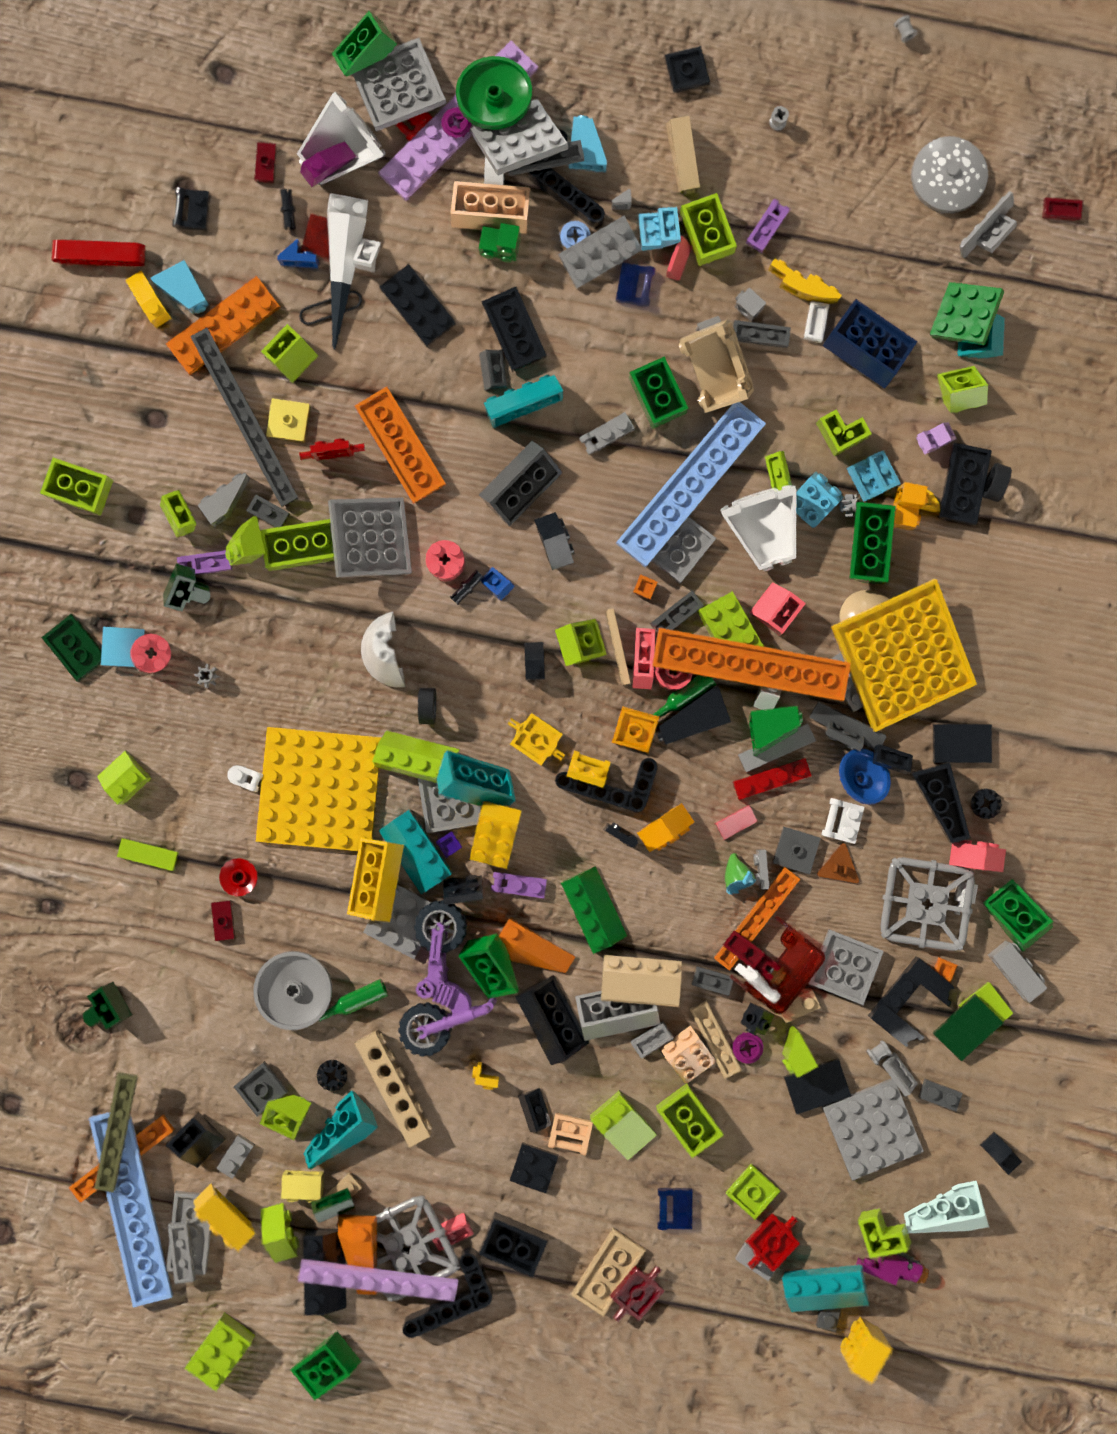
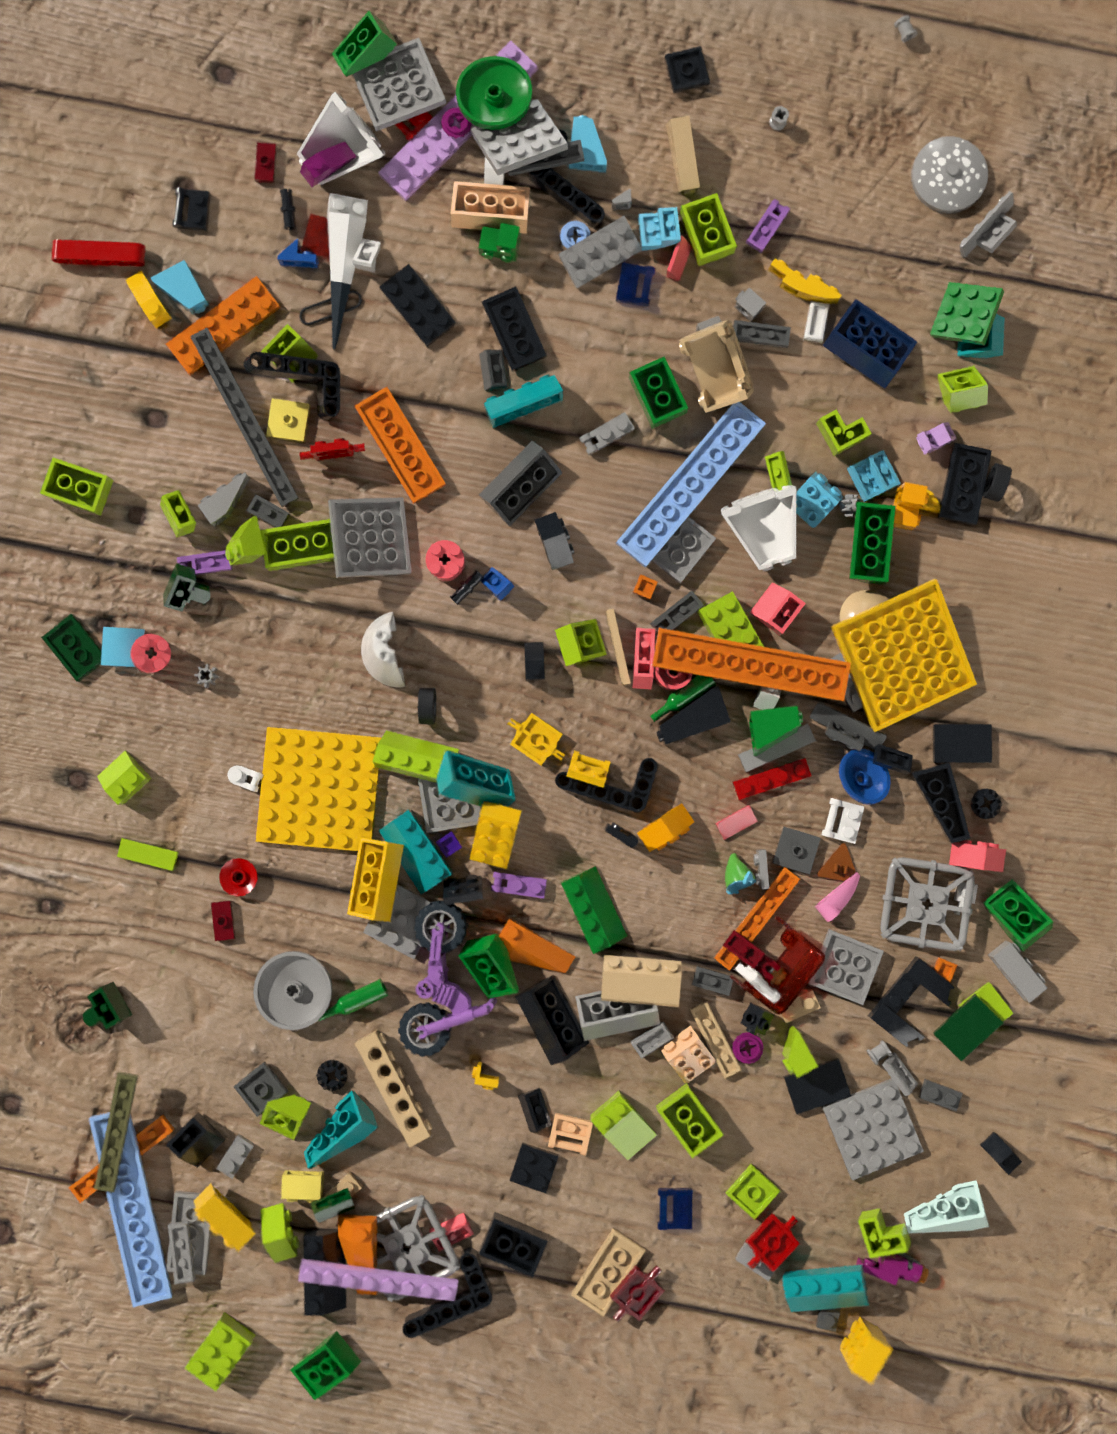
light orange tile [612,706,659,753] -> none
dark red tile [1042,197,1083,221] -> none
none -> black beam [243,352,340,421]
none -> bright pink piece [815,872,860,922]

